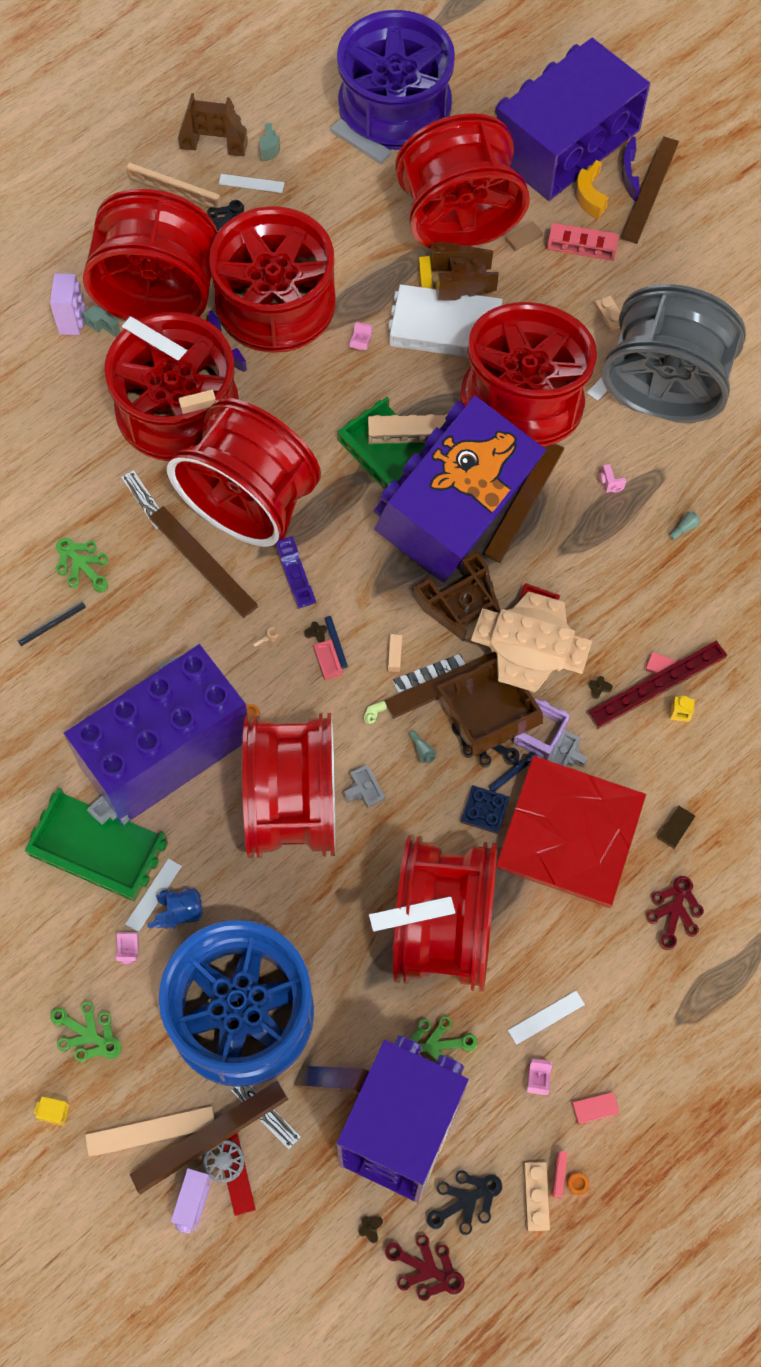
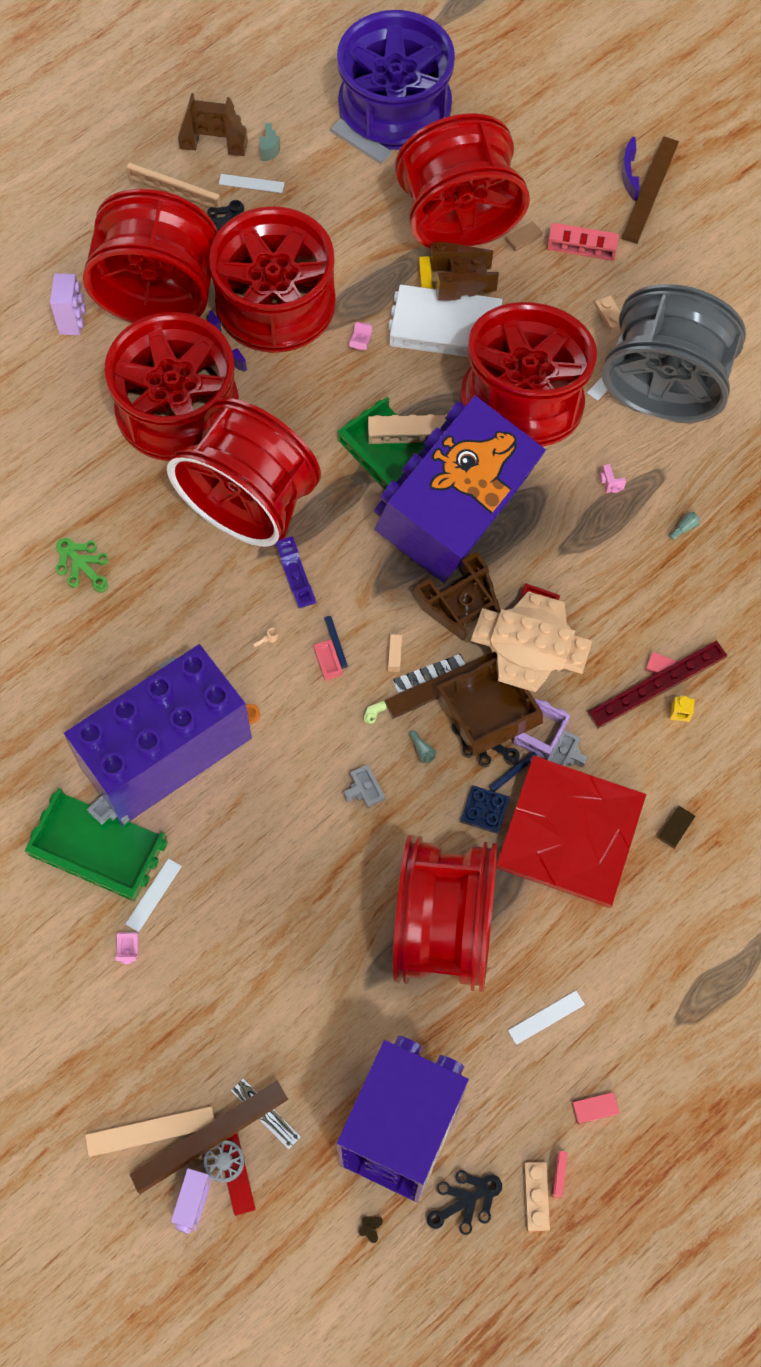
black bar [17,601,86,647] -> none
yellow brick [34,1097,70,1126] -> none
bright green plant [50,1002,122,1063] -> none
sand green brick [83,306,120,337] -> none
sticker [121,470,160,529] -> none
white sticker [122,316,187,360] -> none
blue helmet [147,888,203,929] -> none
reddish brown tile [149,506,258,618] -> none
blue wheel [159,920,314,1087] -> none
light nougat piece [179,389,216,414] -> none
red wheel [242,713,335,859] -> none
tile [294,1066,369,1093] -> none
dark brown piece [304,621,327,643] -> none
white sticker [369,897,455,931] -> none
dark red plant [385,1235,465,1301] -> none
bright green plant [410,1017,477,1062] -> none
reddish brown tile [484,444,564,564] -> none
dark purple brick [494,37,650,201] -> none
bright pink bracket [527,1059,552,1095] -> none
orange tile [567,1172,589,1196] -> none
light orange arch [576,160,609,219] -> none
dark brown piece [589,676,613,699] -> none
dark red plant [646,876,704,950] -> none

